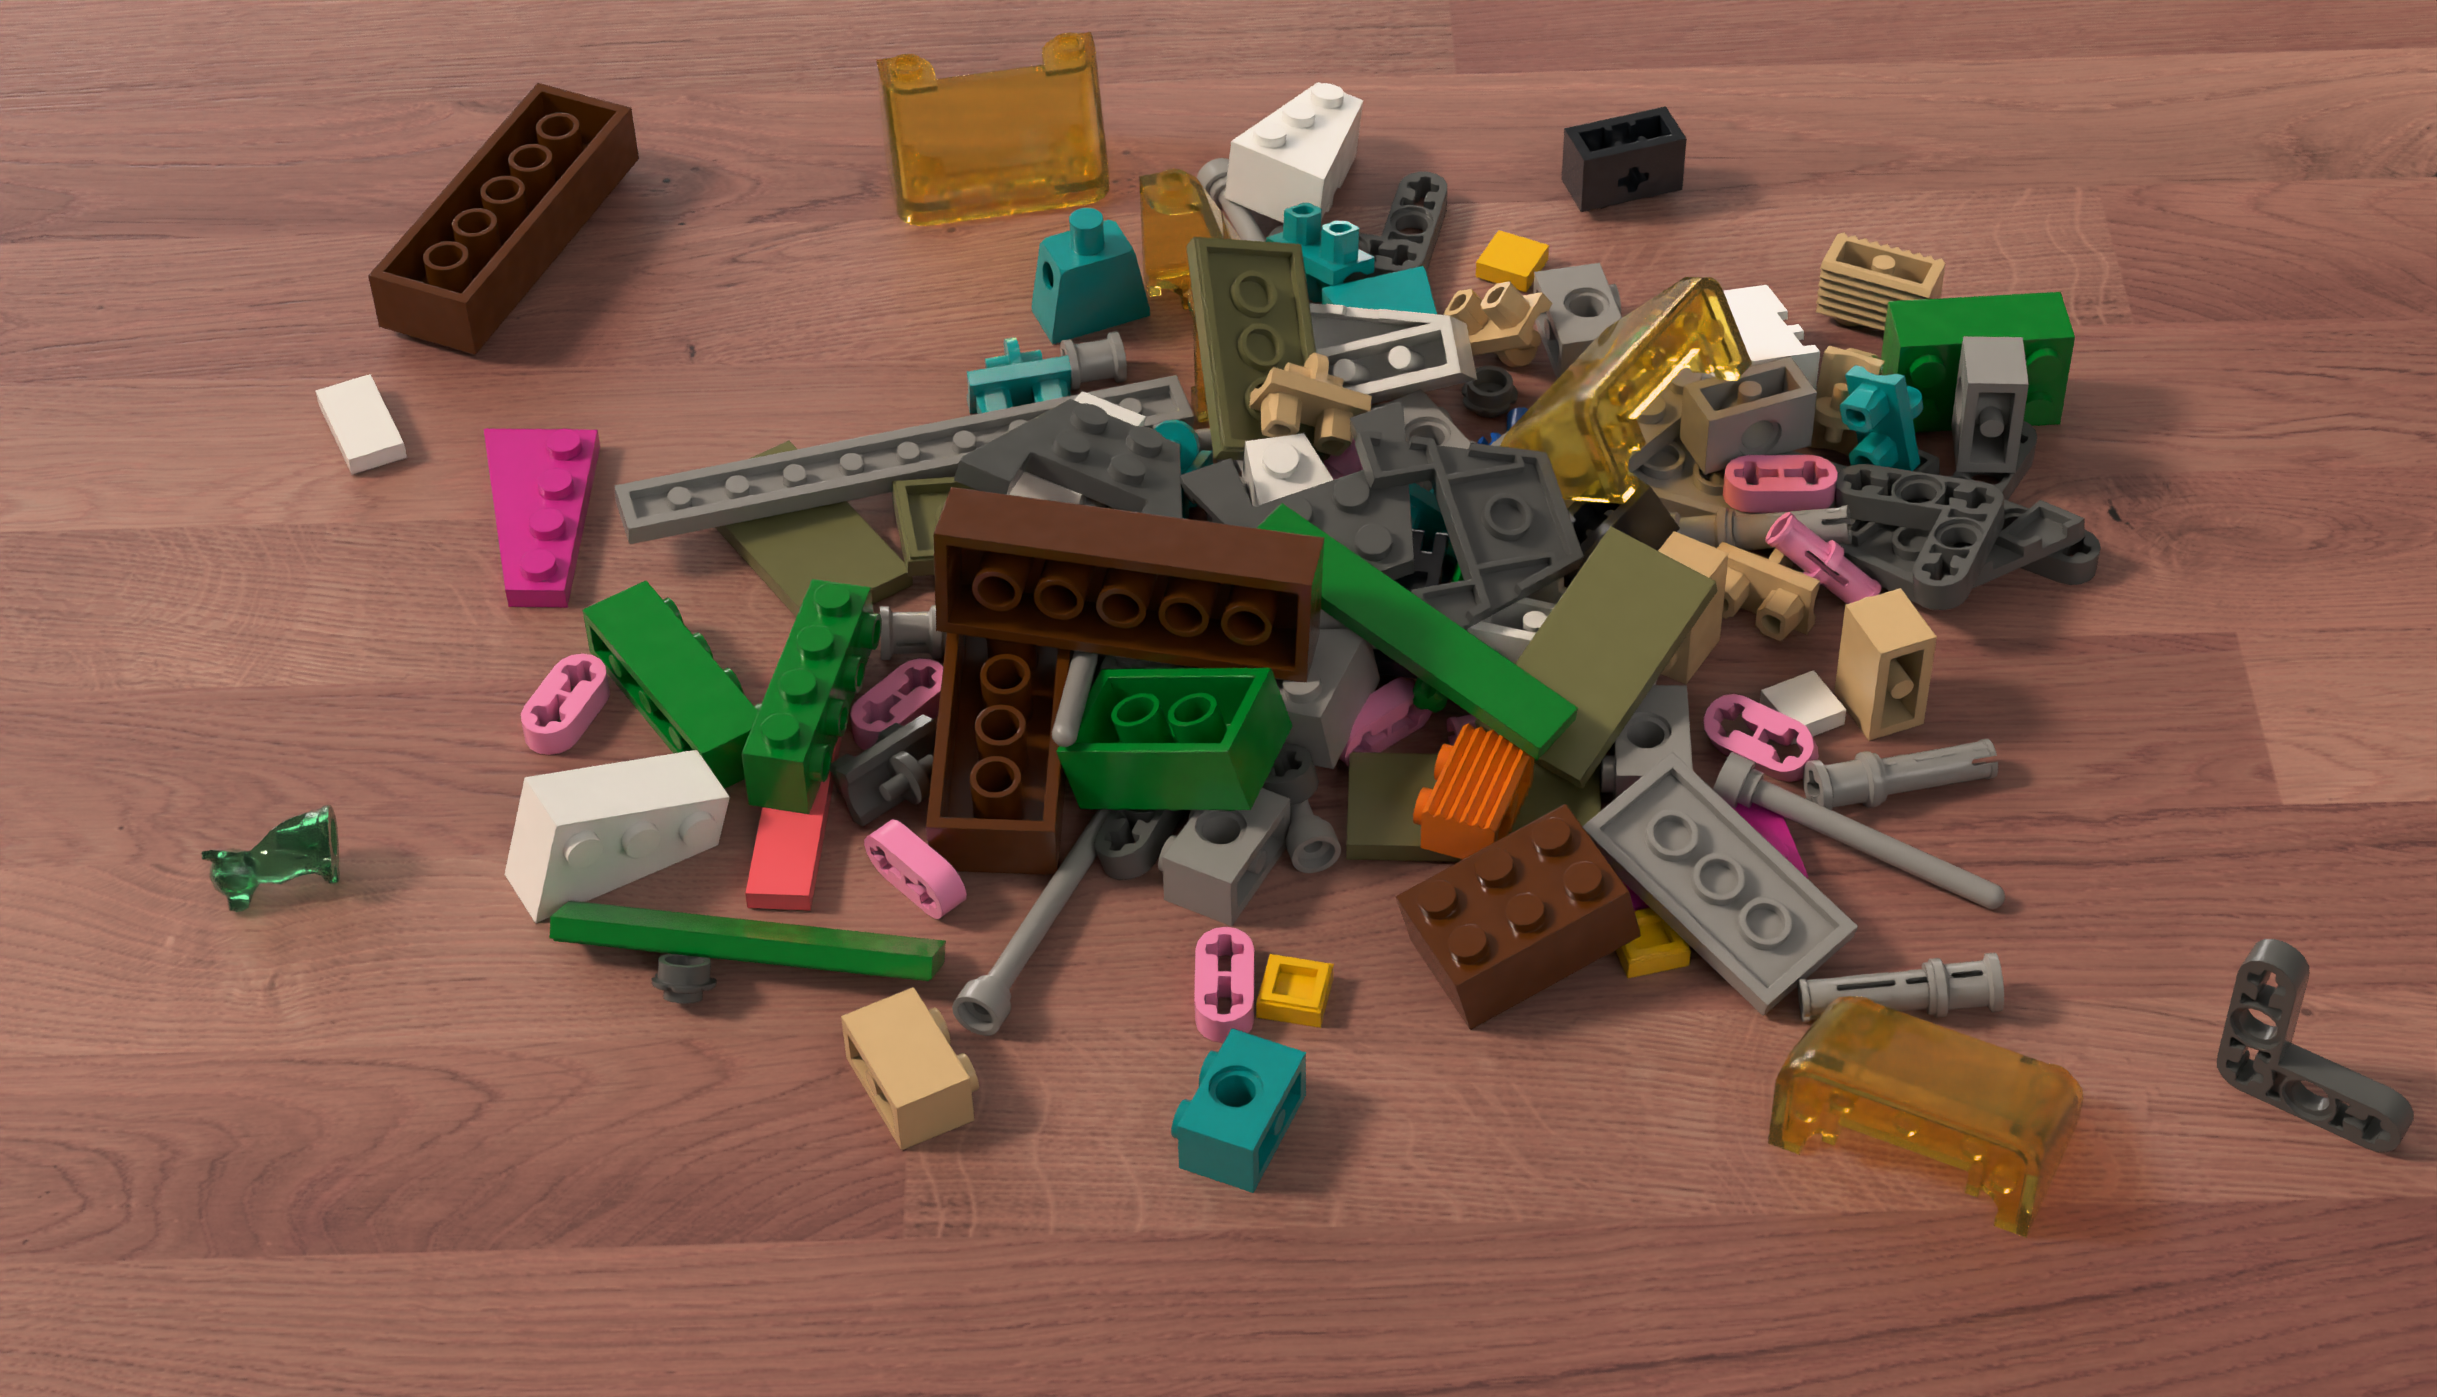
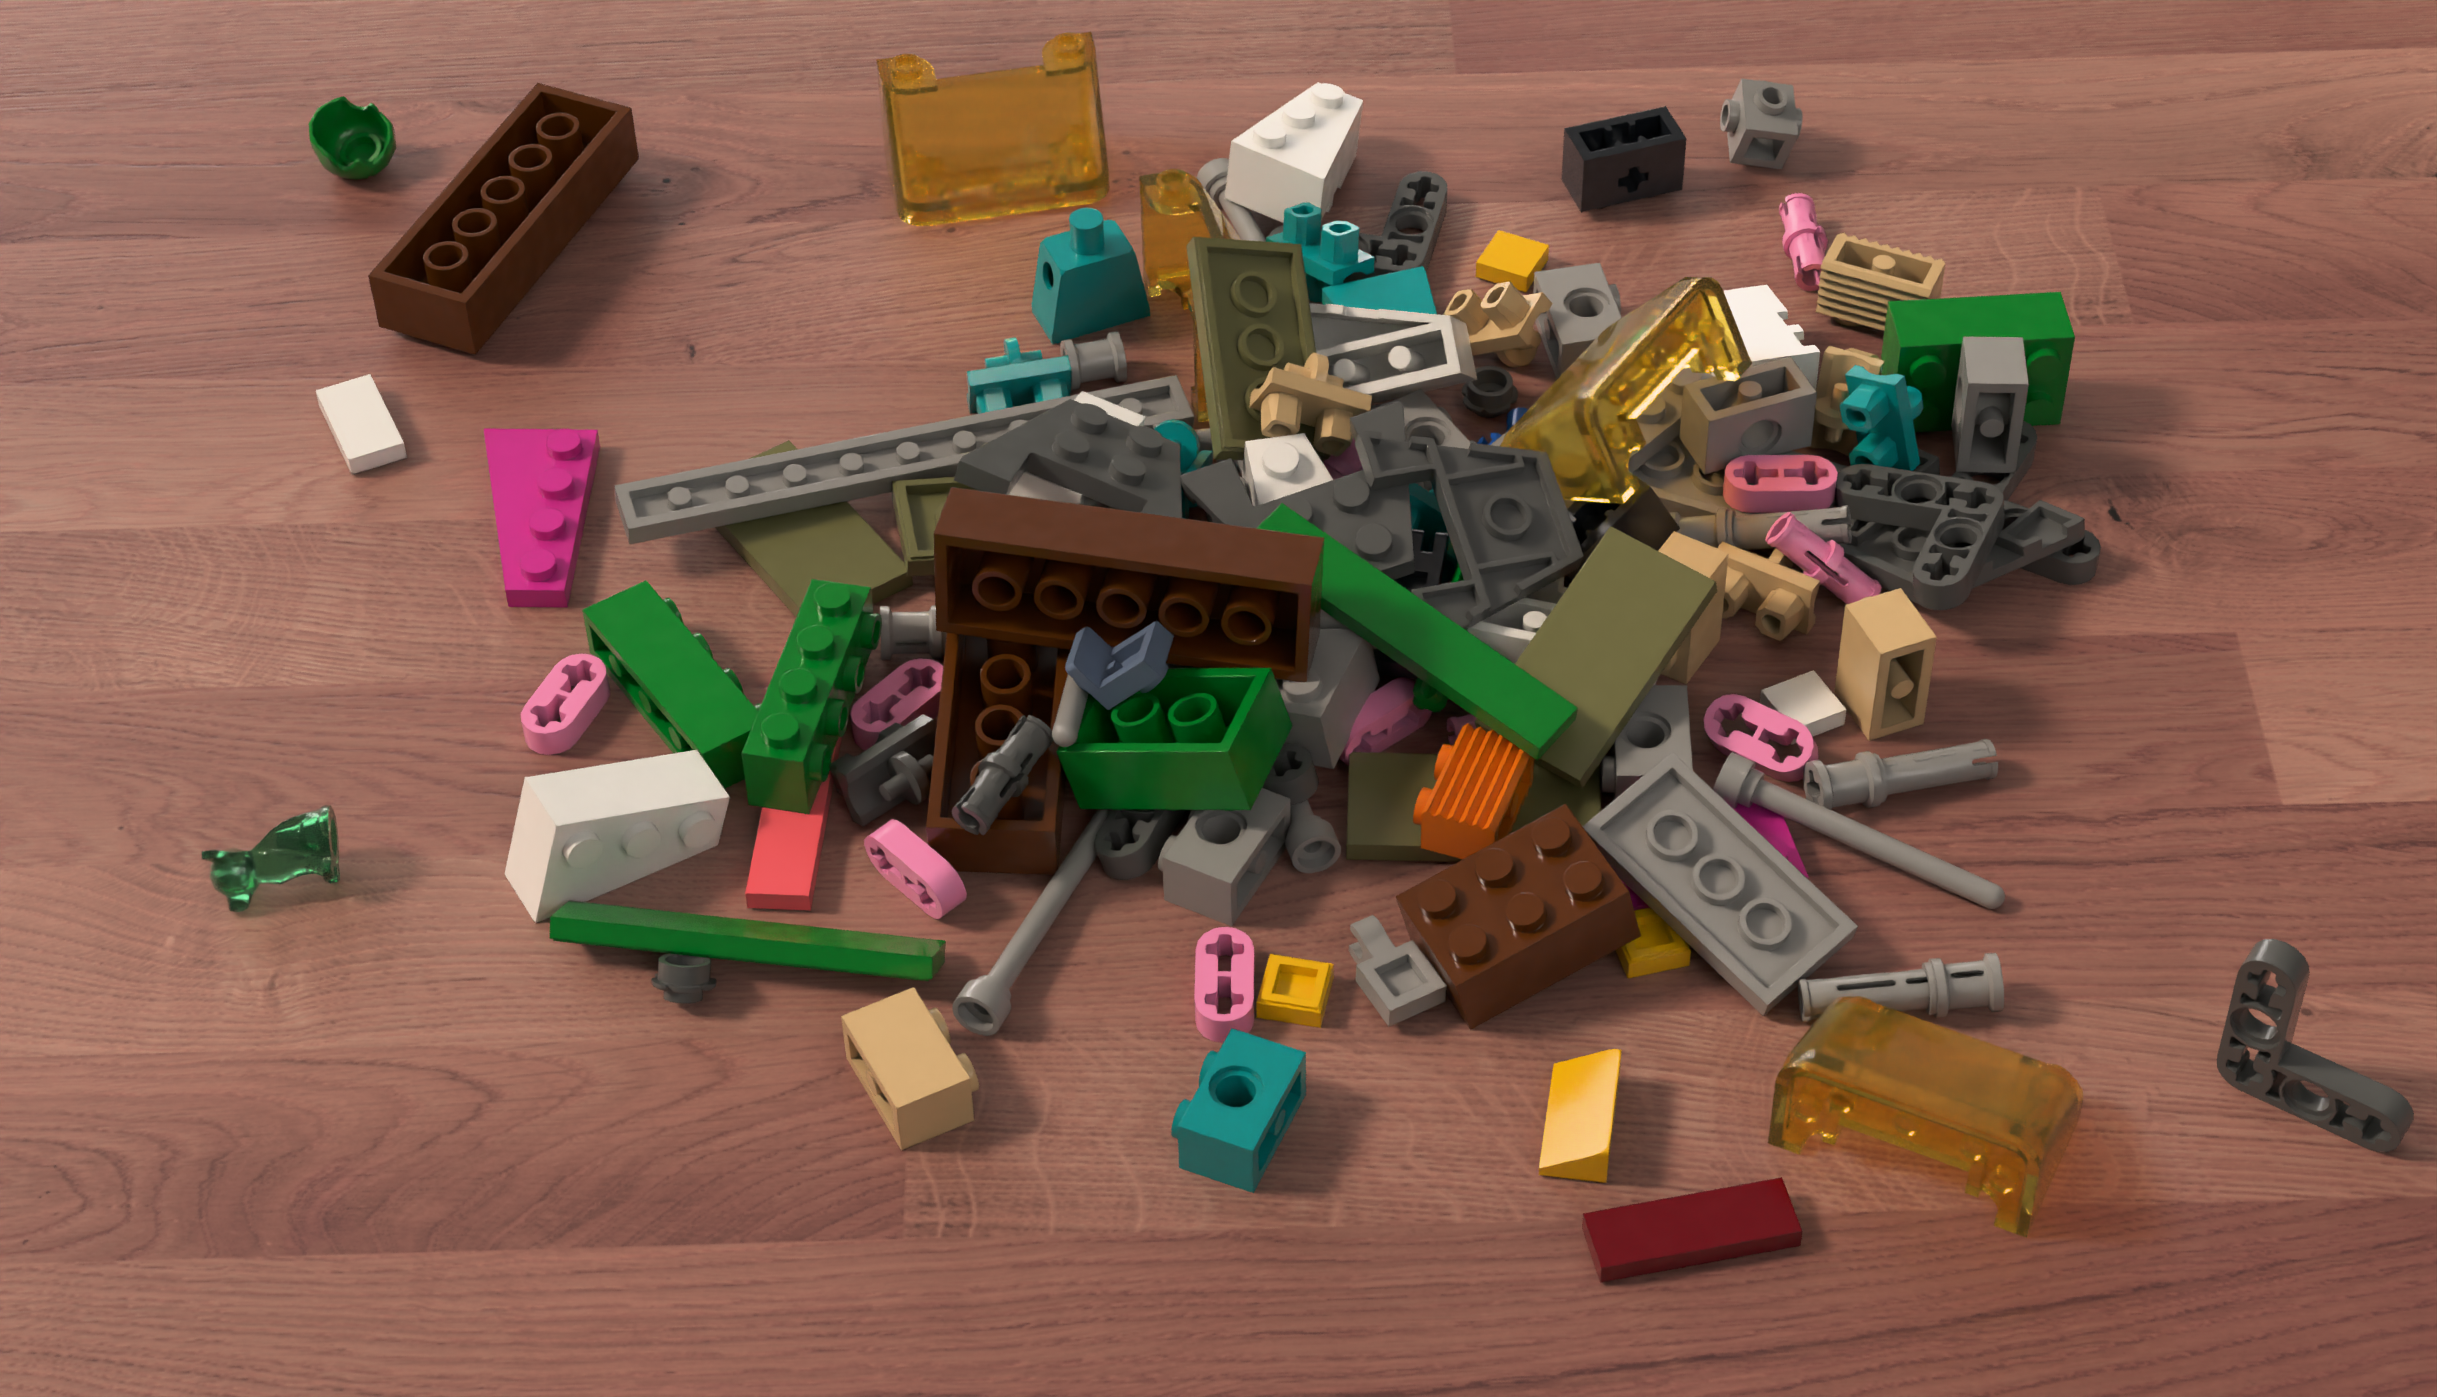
none -> green hair [308,96,396,179]
none -> dark grey pin [952,715,1053,835]
none -> sand blue bracket [1065,620,1174,710]
none -> light grey plate [1349,915,1447,1027]
none -> yellow slope [1538,1049,1622,1183]
none -> dark red tile [1582,1177,1803,1283]
none -> light grey brick [1720,78,1802,169]
none -> bright pink pin [1779,193,1828,291]

